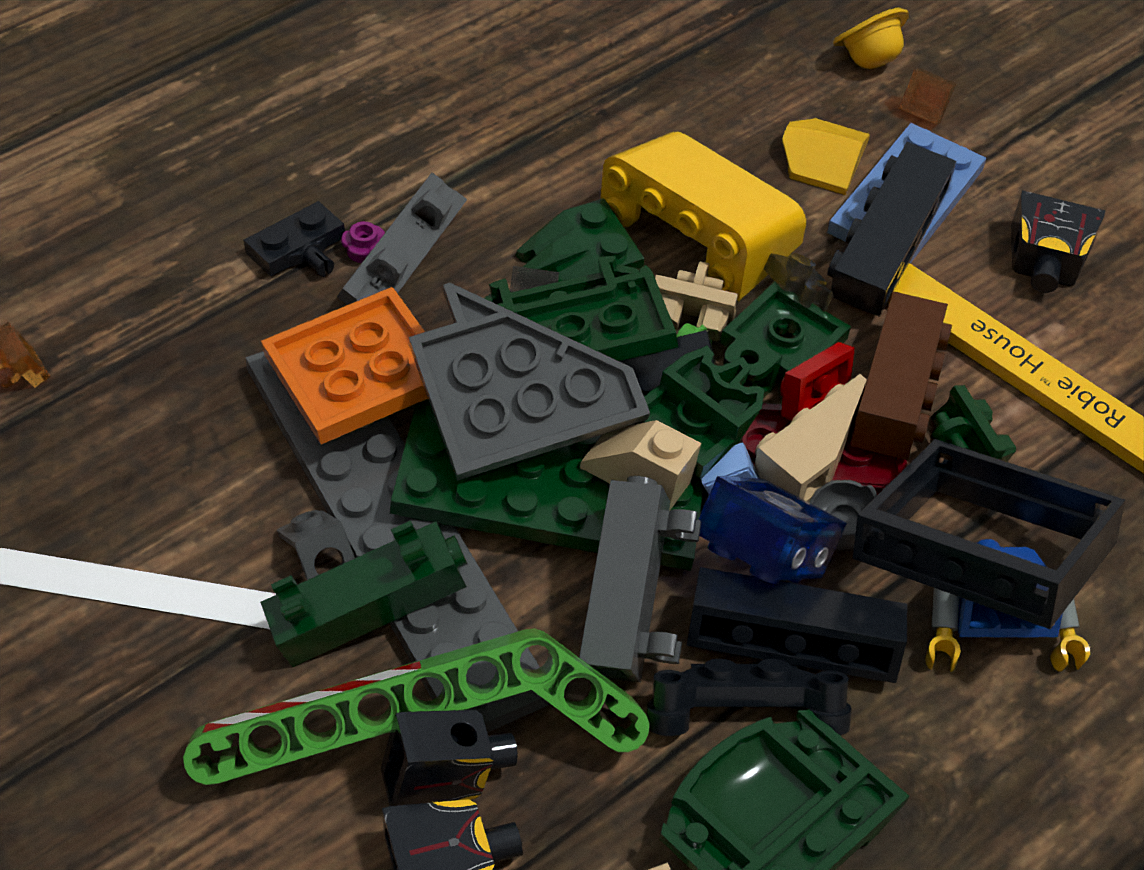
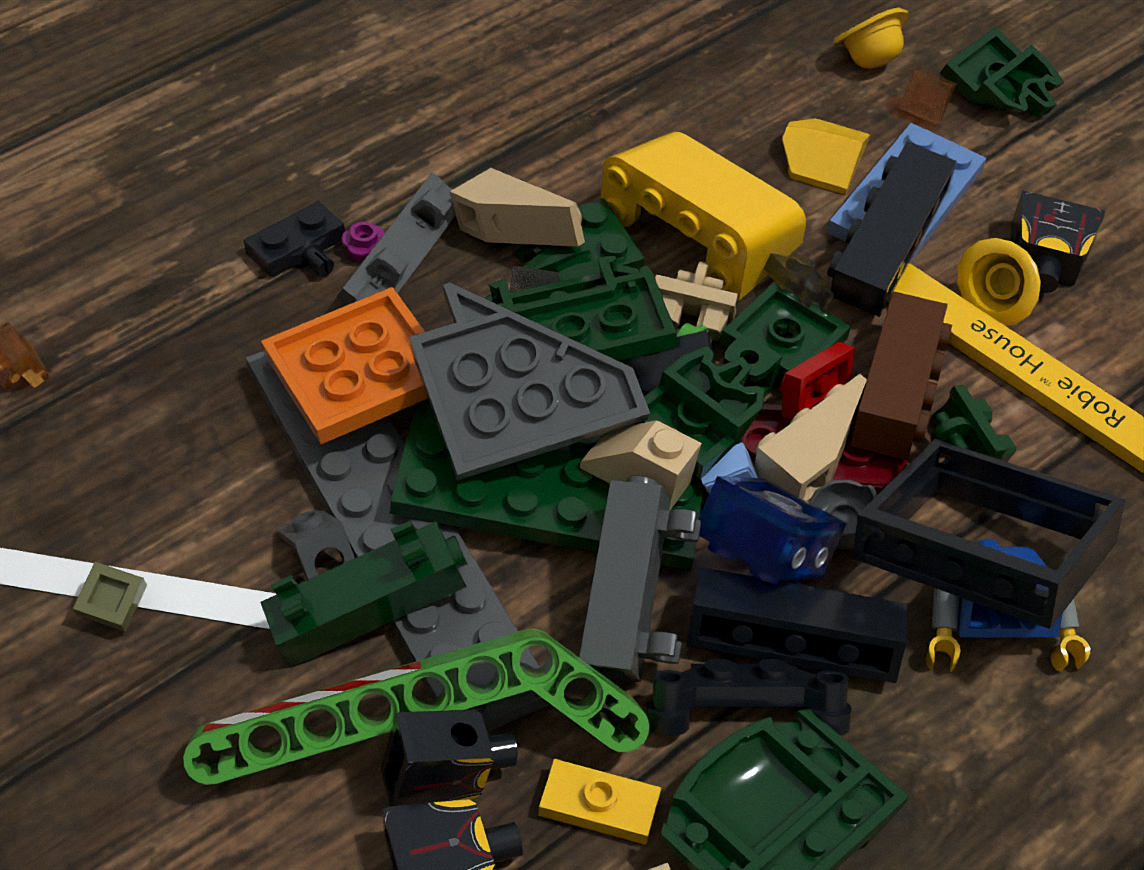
none -> olive plate [73,562,147,632]
none -> tan slope [450,168,585,247]
none -> yellow plate [538,759,661,845]
none -> dark green plate [940,27,1065,117]
none -> yellow hat [957,238,1041,326]

